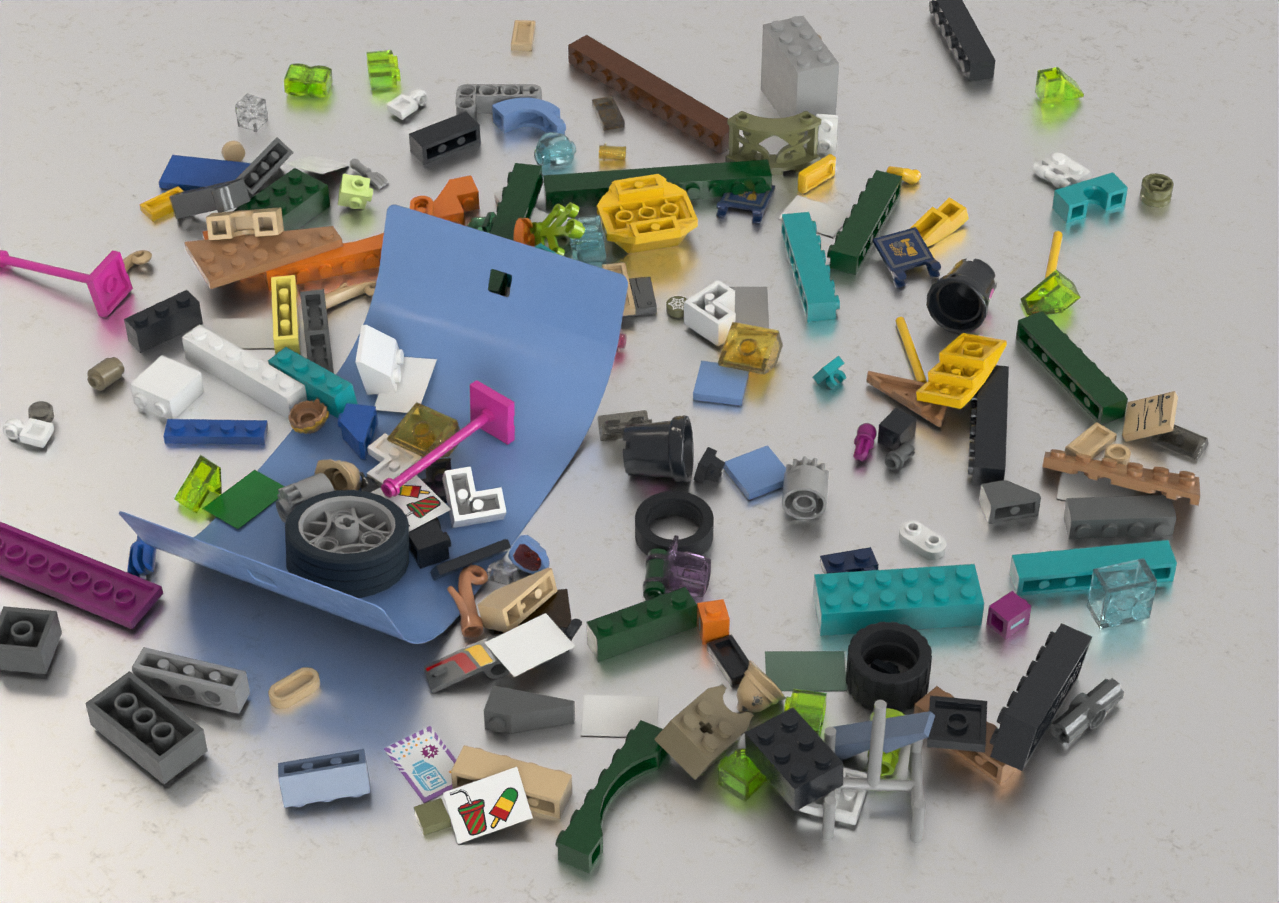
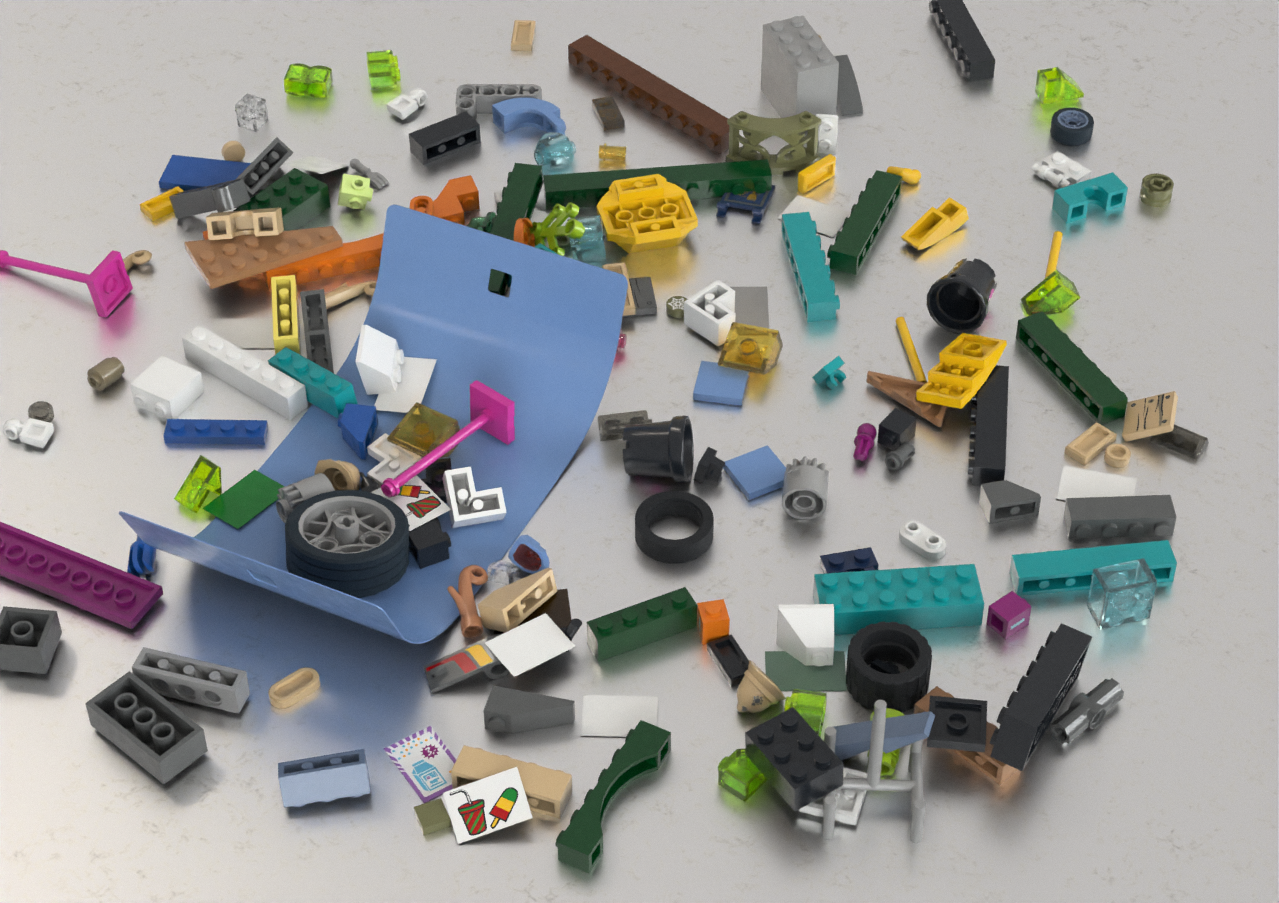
black brick [124,290,203,353] -> none
medium nougat hair [288,399,329,434] -> none
black tile [430,539,511,581] -> none
clear purple piece [643,535,711,601] -> none
dark tan brick [654,684,754,780] -> none
dark blue flag [873,227,941,288] -> none
medium nougat wing [1042,449,1200,506] -> none
none -> white slope [776,604,834,666]
none -> dark grey slope [834,55,863,116]
none -> black wheel [1050,108,1094,146]

